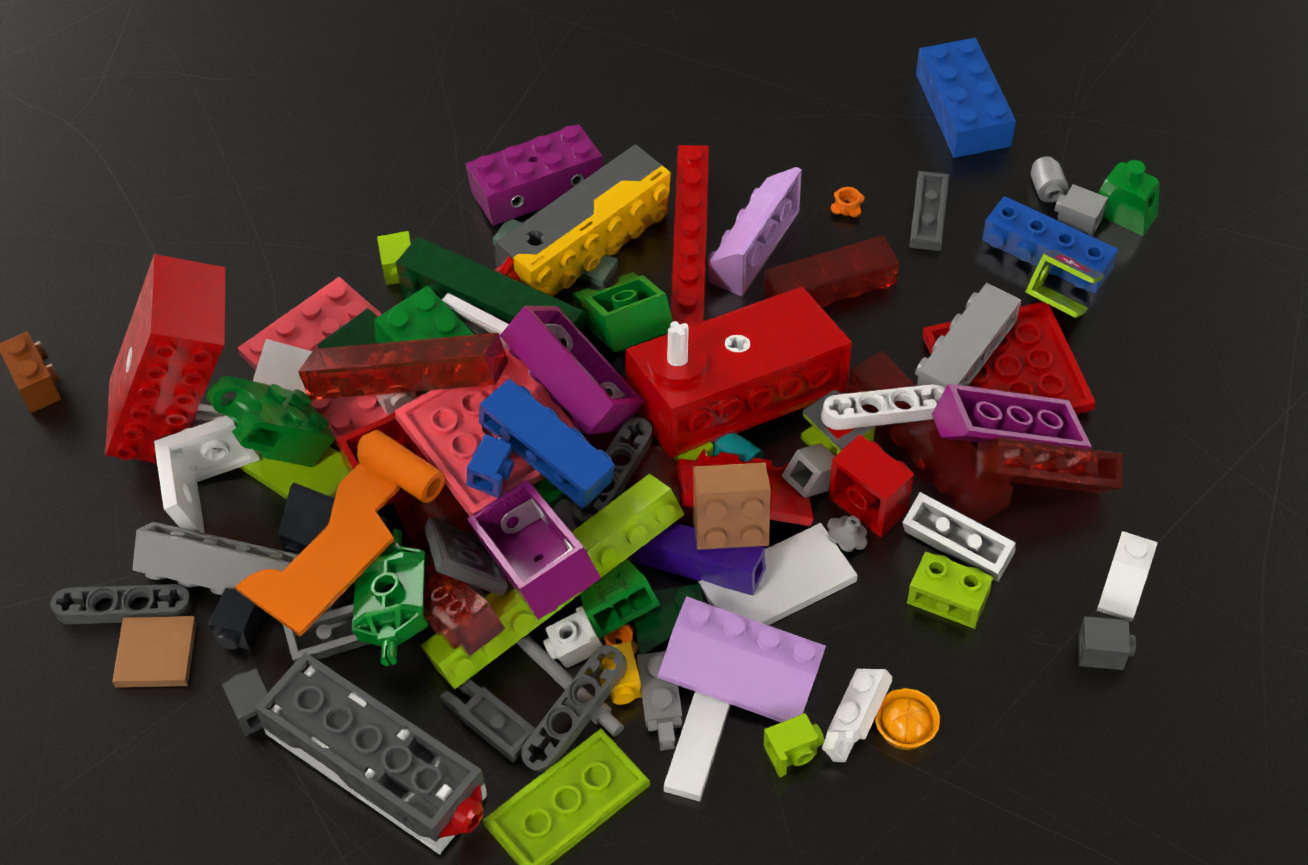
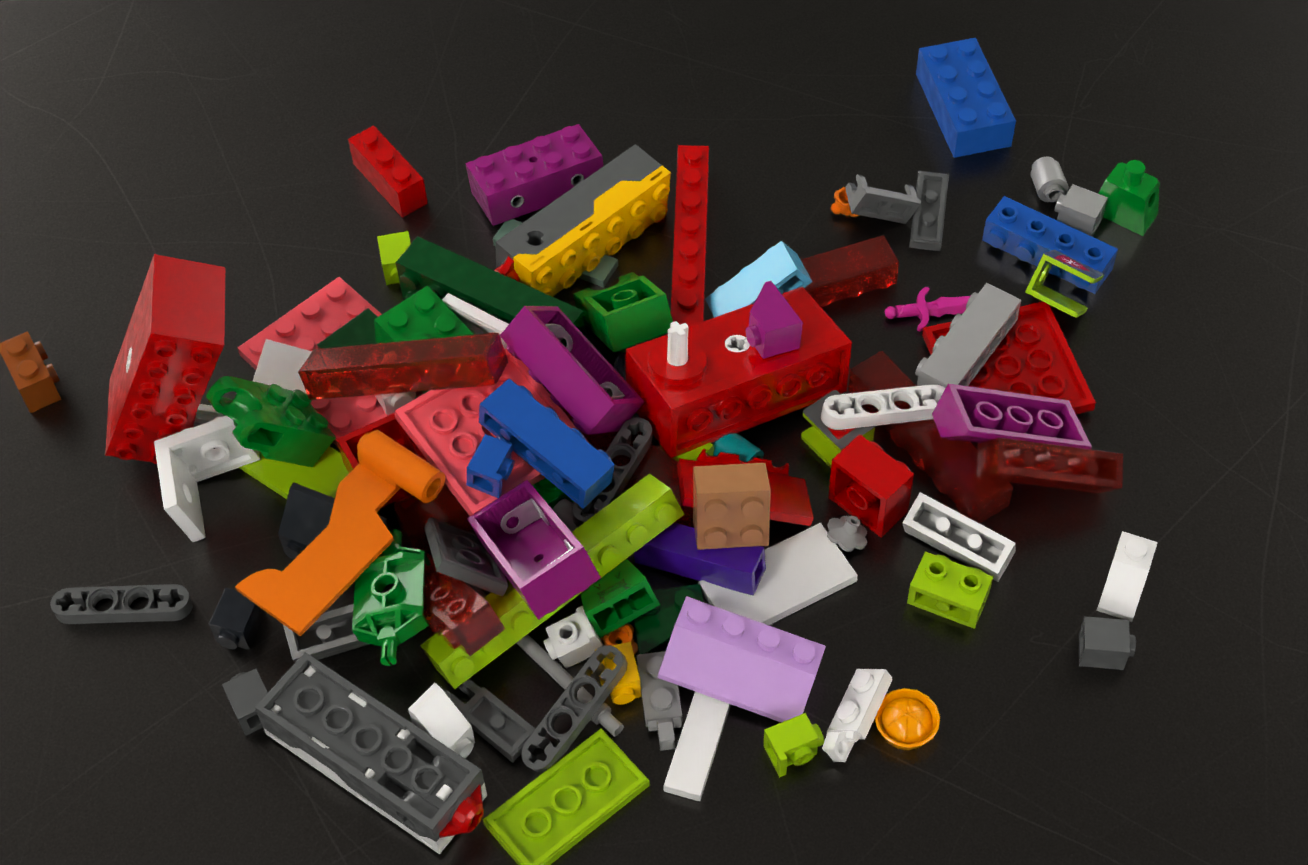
medium nougat tile [112,616,197,688] -> none
light grey brick [132,522,346,613] -> none
lavender slope [706,167,802,297] -> none
light grey brick [782,443,835,498] -> none
none -> red brick [348,125,428,218]
none -> white slope [408,683,475,758]
none -> medium azure brick [705,241,813,318]
none -> magenta slope [746,281,803,359]
none -> dark grey hinge [845,174,921,224]
none -> dark pink piece [885,287,970,332]

